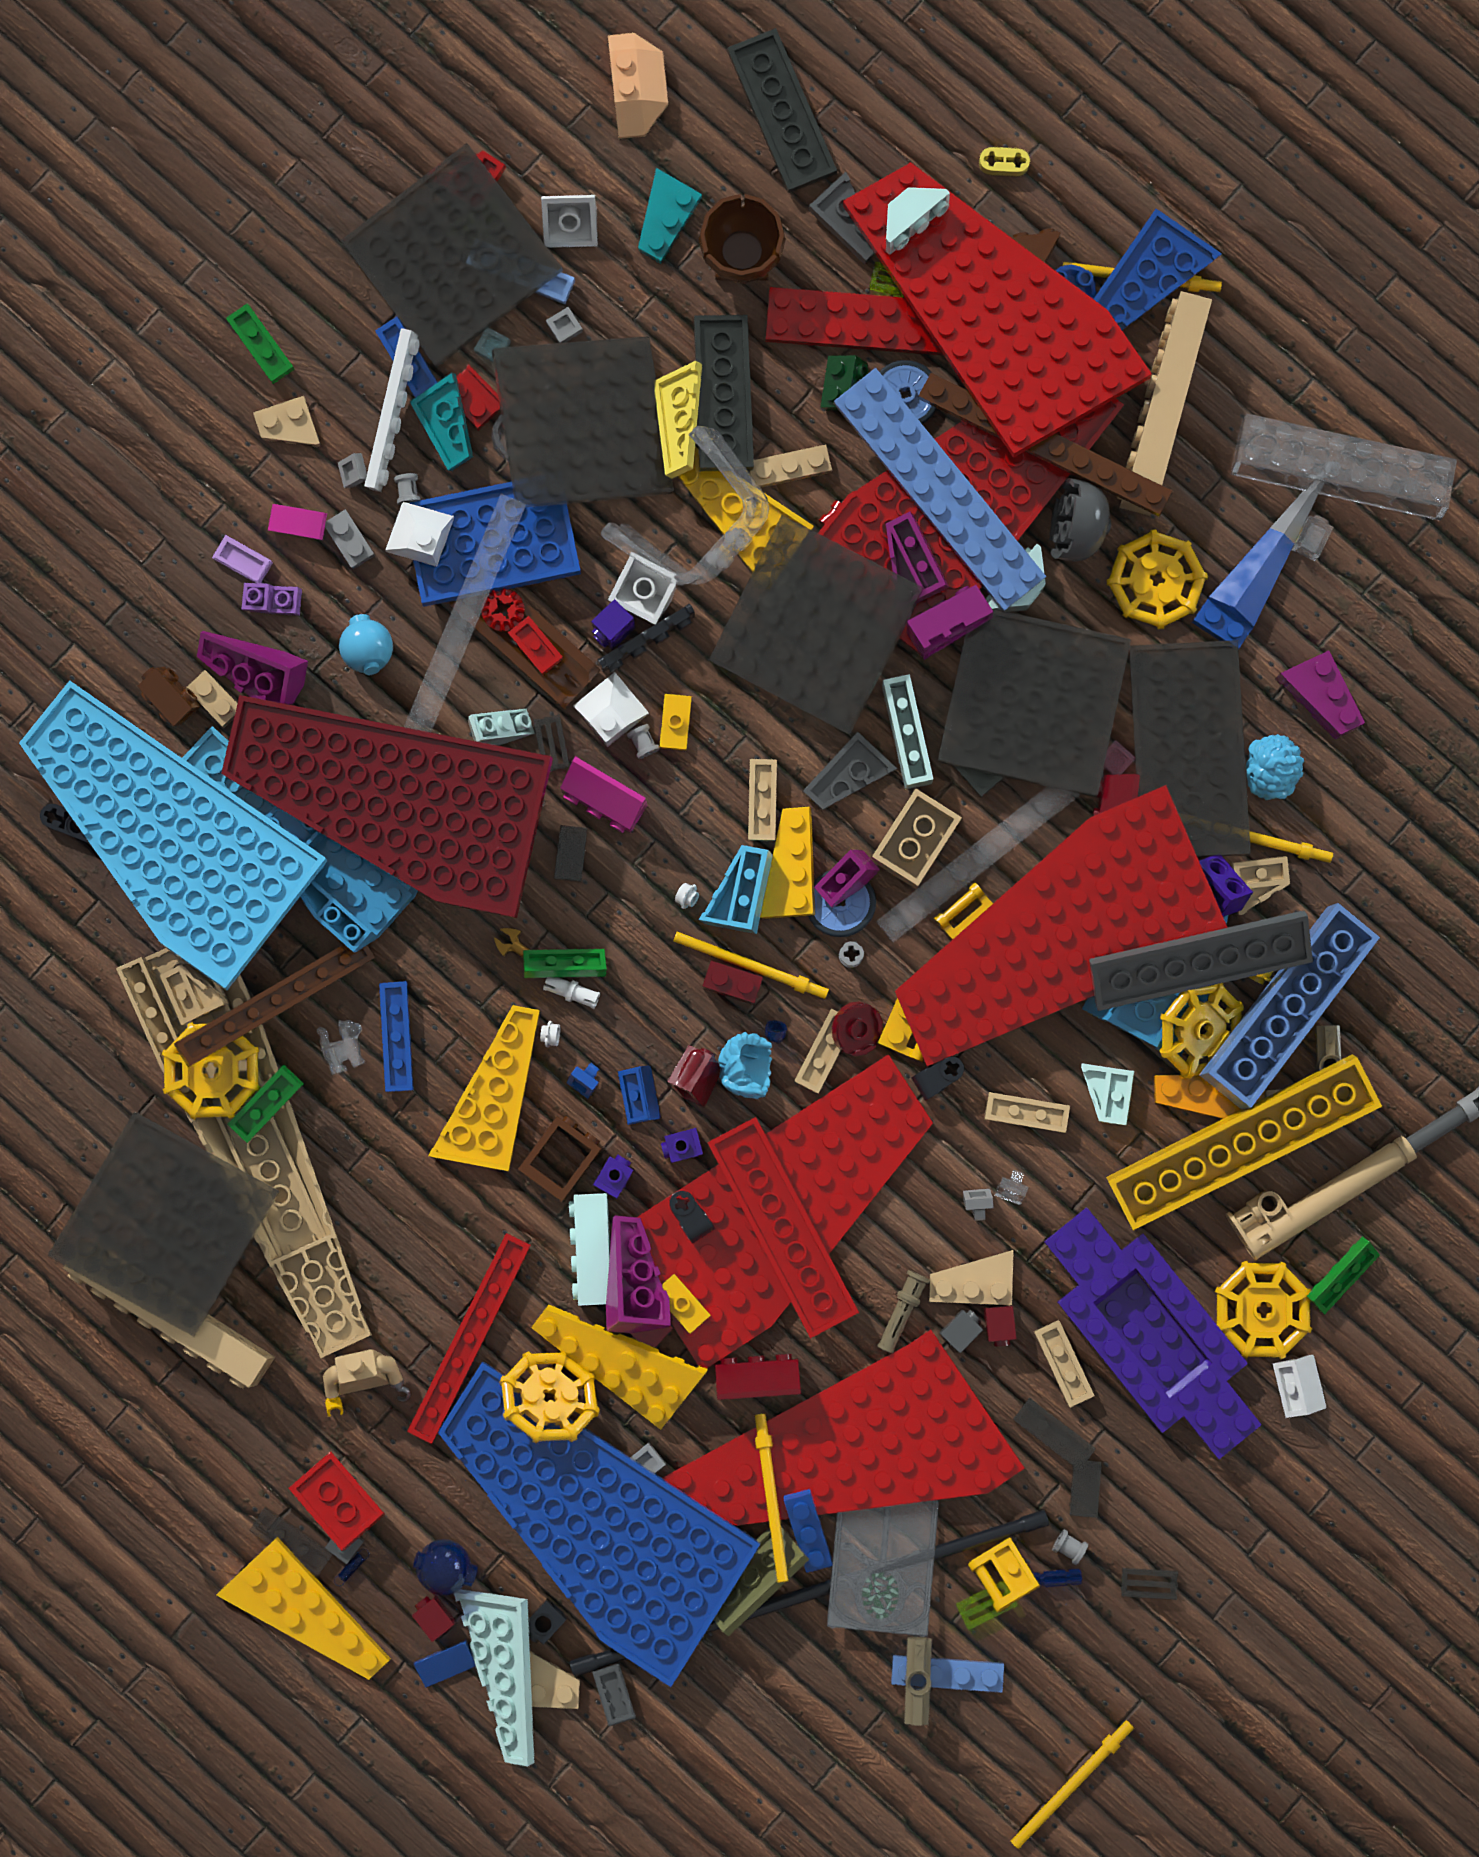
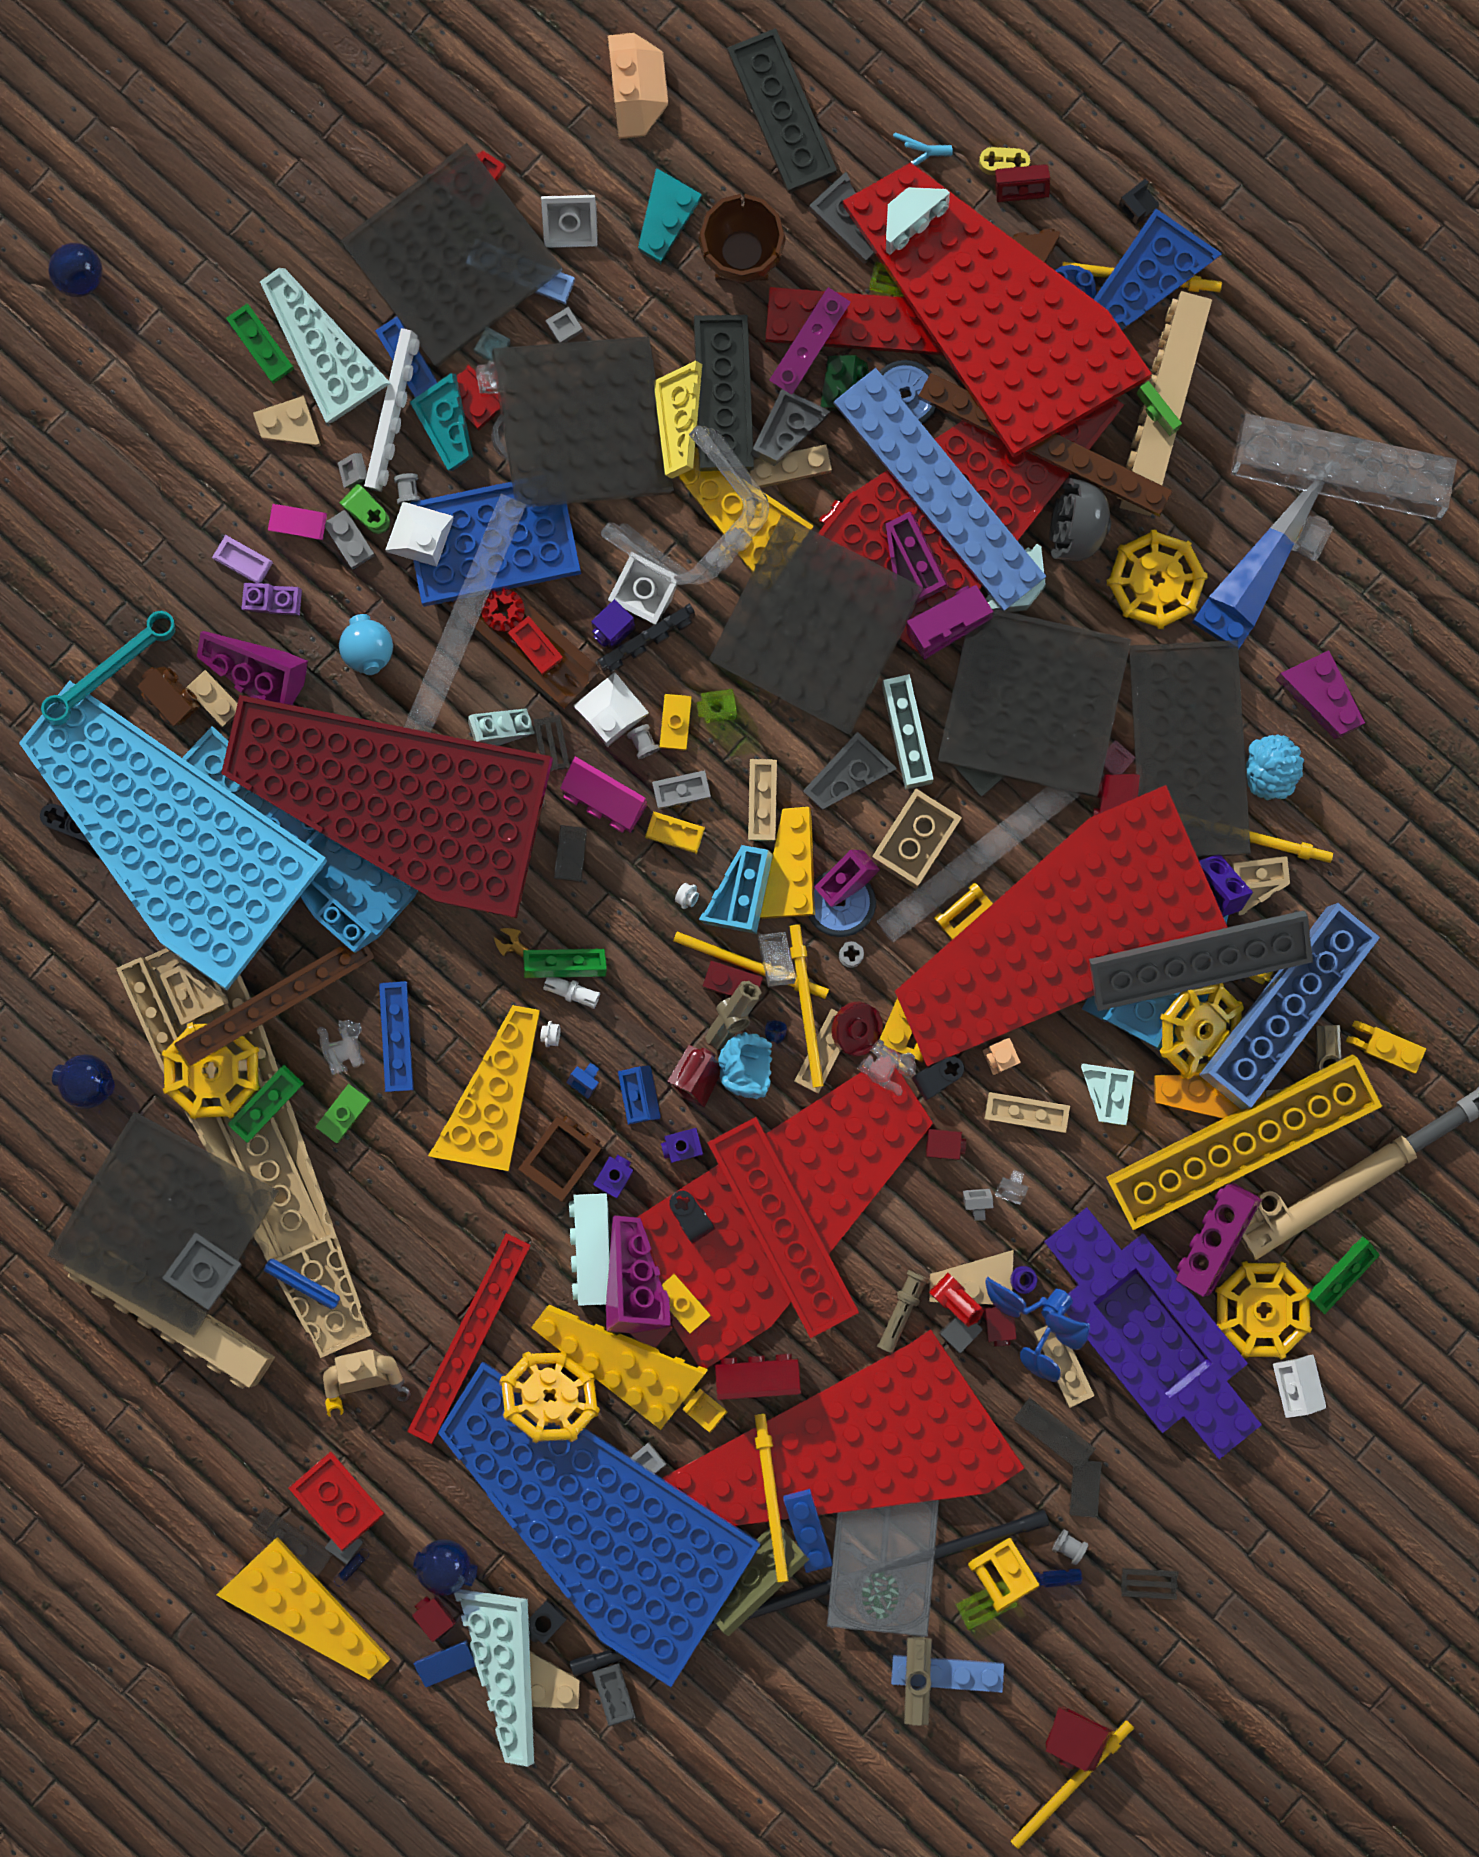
none -> teal piece [41,611,176,726]
none -> clear blue brick [48,243,103,297]
none -> clear blue brick [52,1054,115,1109]
none -> dark grey plate [162,1232,242,1311]
none -> light aqua wing [260,268,391,423]
none -> blue axle [264,1258,340,1309]
none -> bright green plate [315,1084,371,1144]
none -> bright green piece [339,484,390,534]
none -> clear tile [475,361,509,394]
none -> yellow plate [645,811,705,854]
none -> light grey plate [652,770,711,810]
none -> yellow bracket [683,1388,727,1433]
none -> clear neon green brick [697,689,737,723]
none -> dark tan piece [705,981,761,1050]
none -> dark grey wing [750,389,830,466]
none -> clear plate [757,932,796,987]
none -> magenta fence [769,287,851,395]
none -> yellow bar [789,925,824,1088]
none -> clear animal [857,1039,917,1096]
none -> medium azure plant [893,133,952,166]
none -> dark red brick [925,1129,966,1160]
none -> red piece [929,1273,985,1327]
none -> light nougat brick [982,1038,1021,1075]
none -> blue plant [985,1277,1090,1382]
none -> dark red slope [995,164,1050,202]
none -> dark purple plate [1010,1266,1037,1294]
none -> dark red torso [1045,1706,1114,1771]
none -> black panel [1118,178,1159,226]
none -> bright green plate [1137,381,1182,436]
none -> magenta brick [1175,1183,1262,1297]
none -> yellow hinge [1346,1020,1426,1074]

